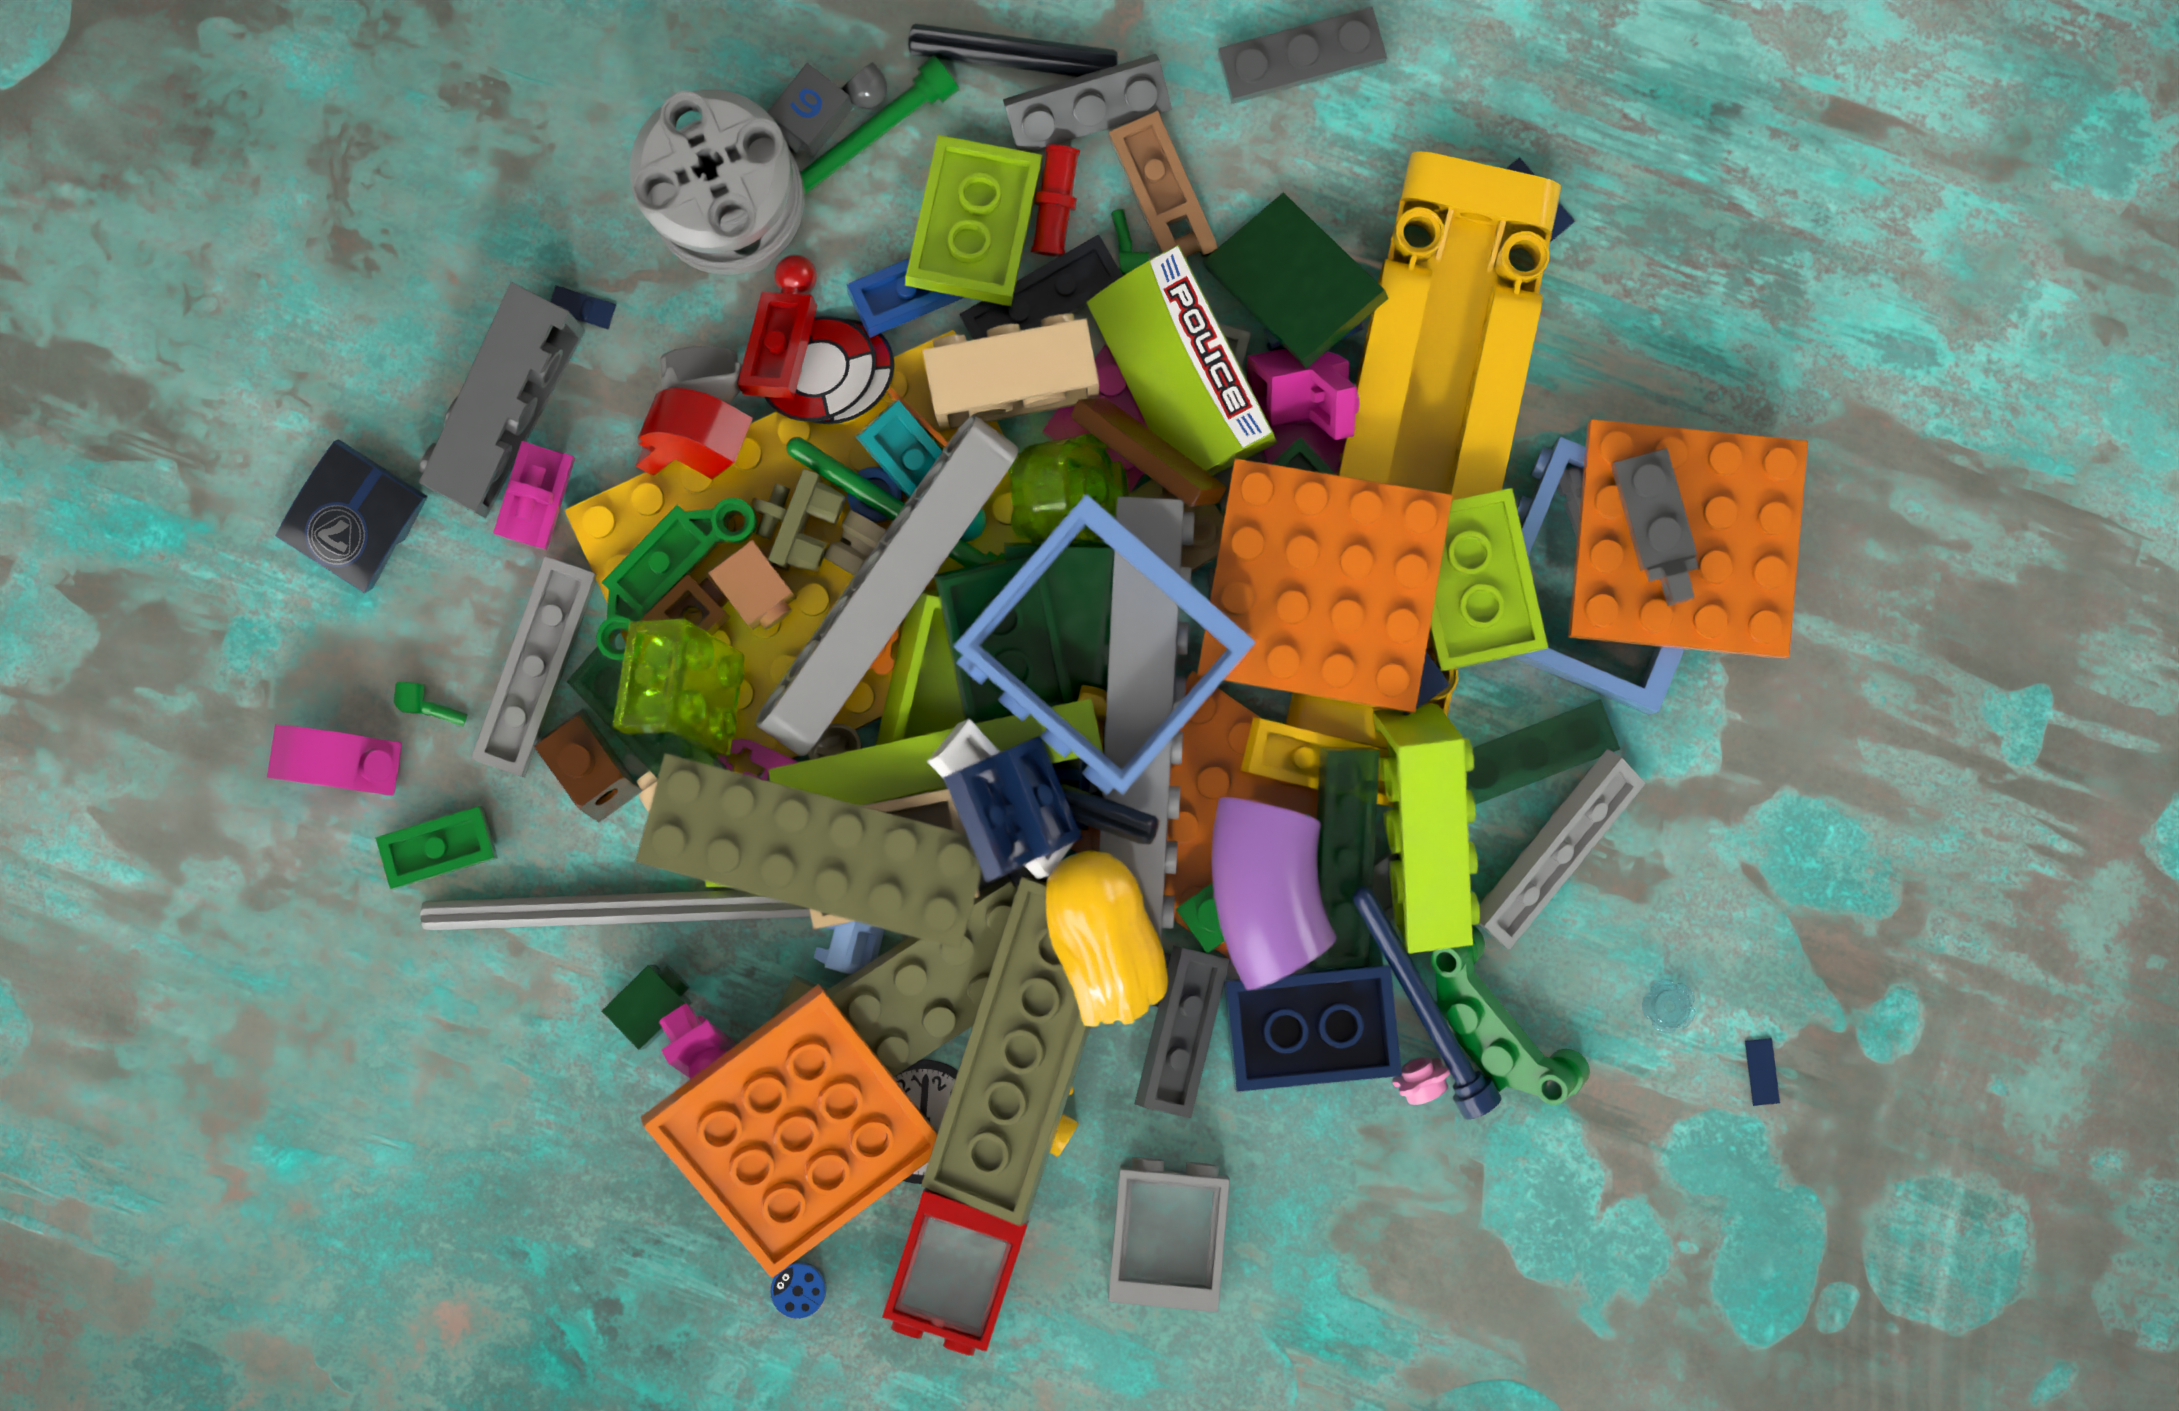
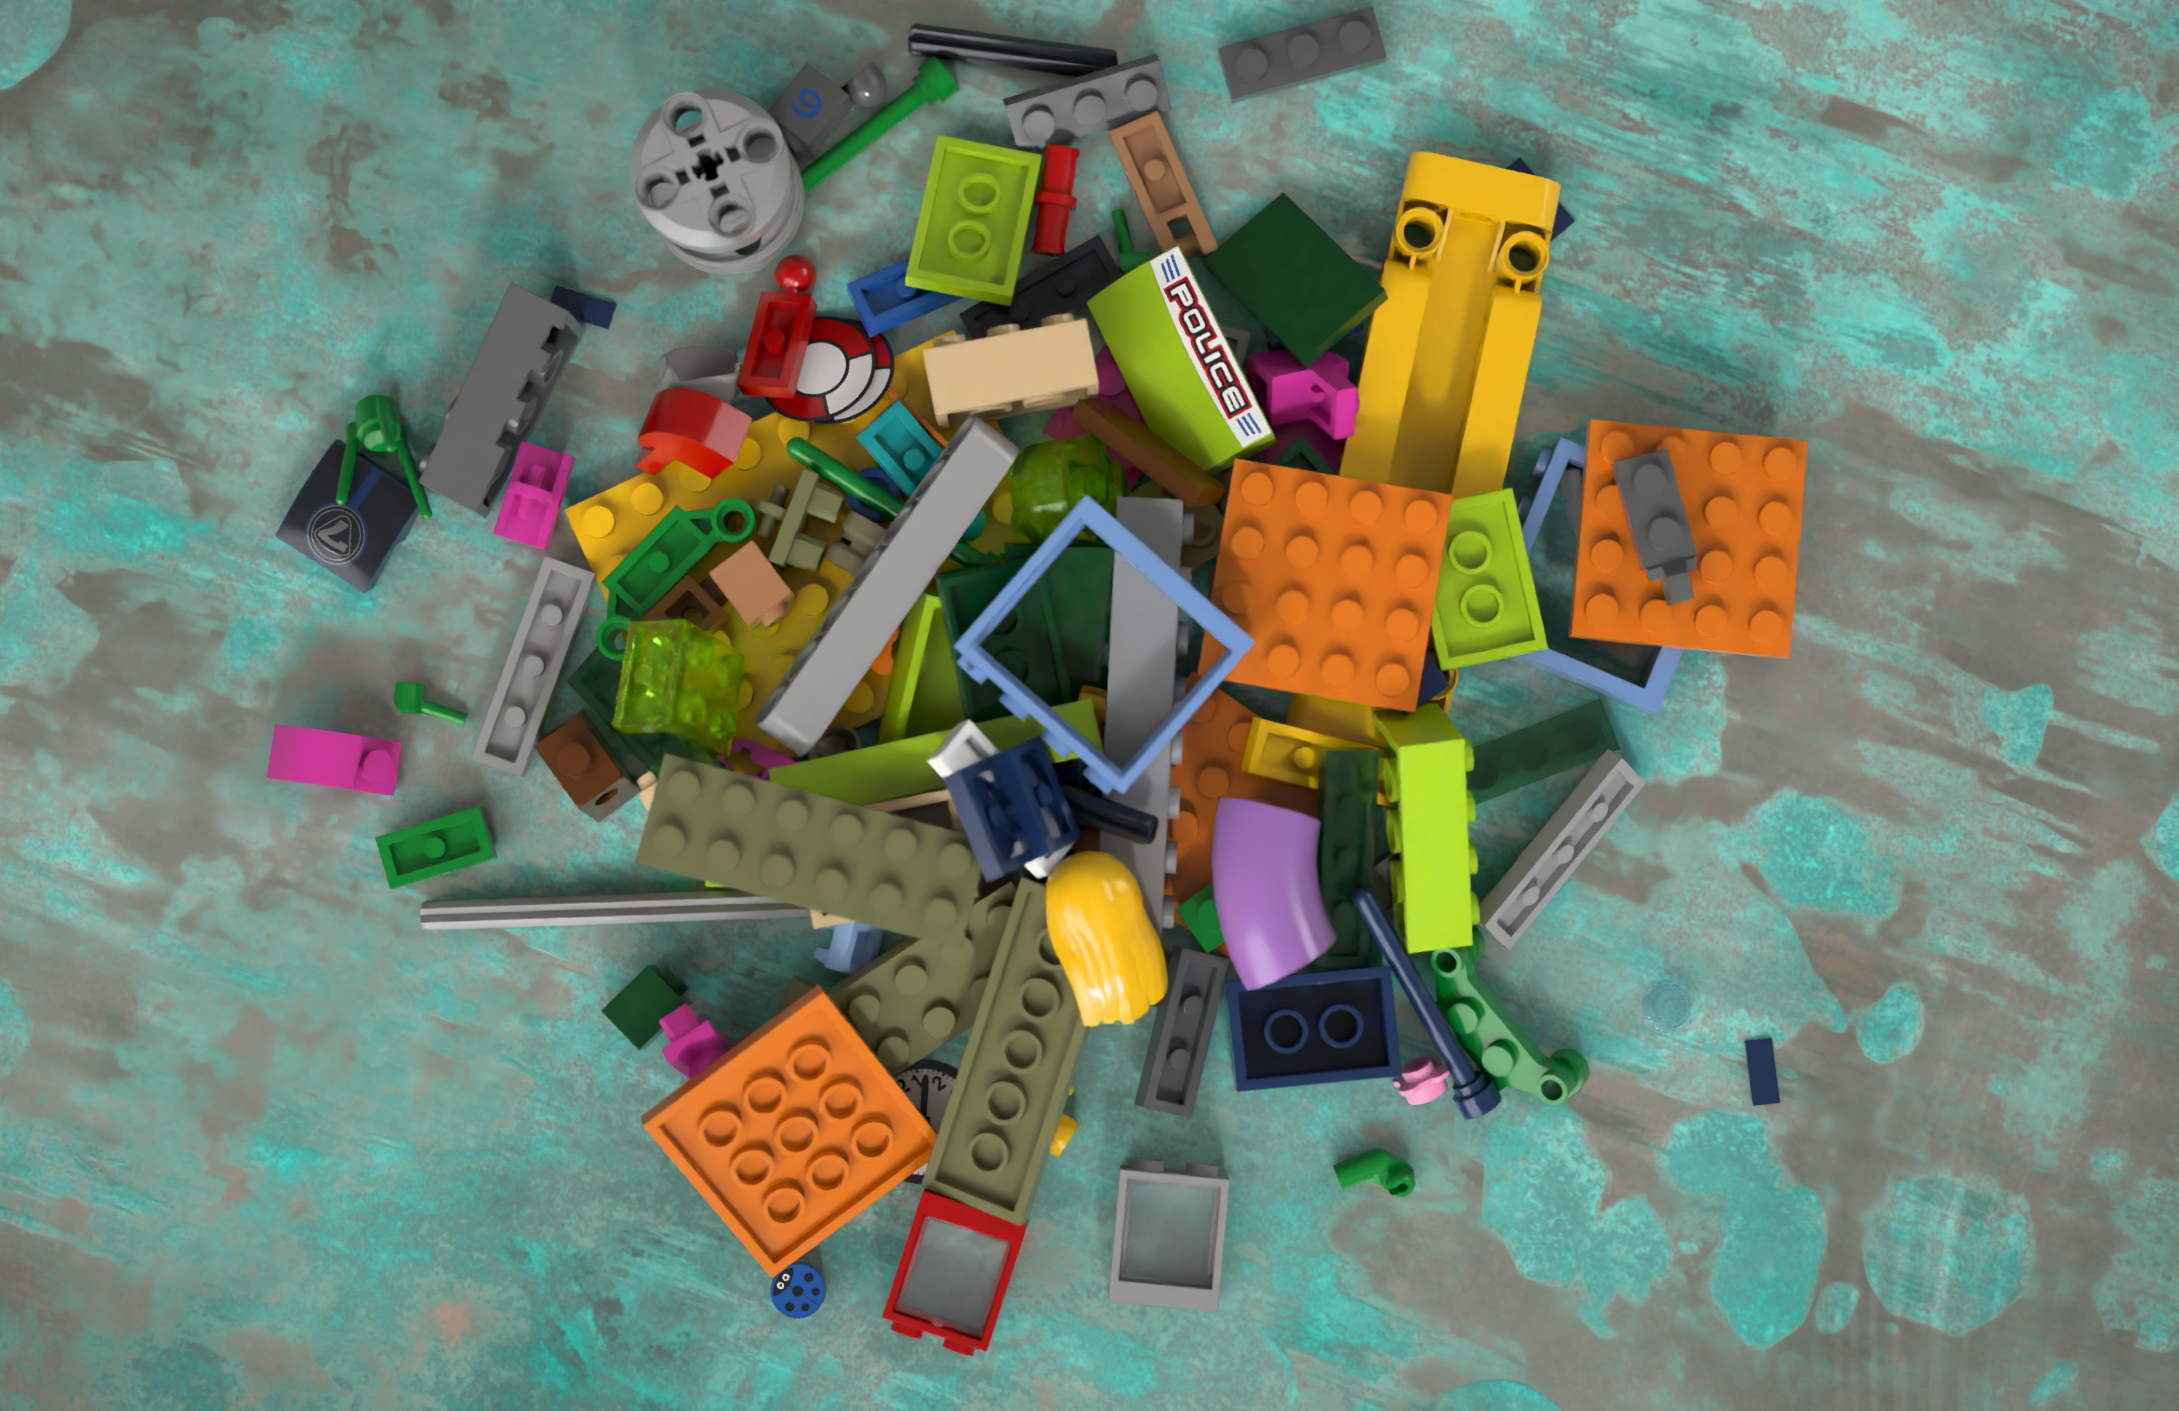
none -> green plant [336,395,432,520]
none -> green arm [1333,1148,1416,1198]

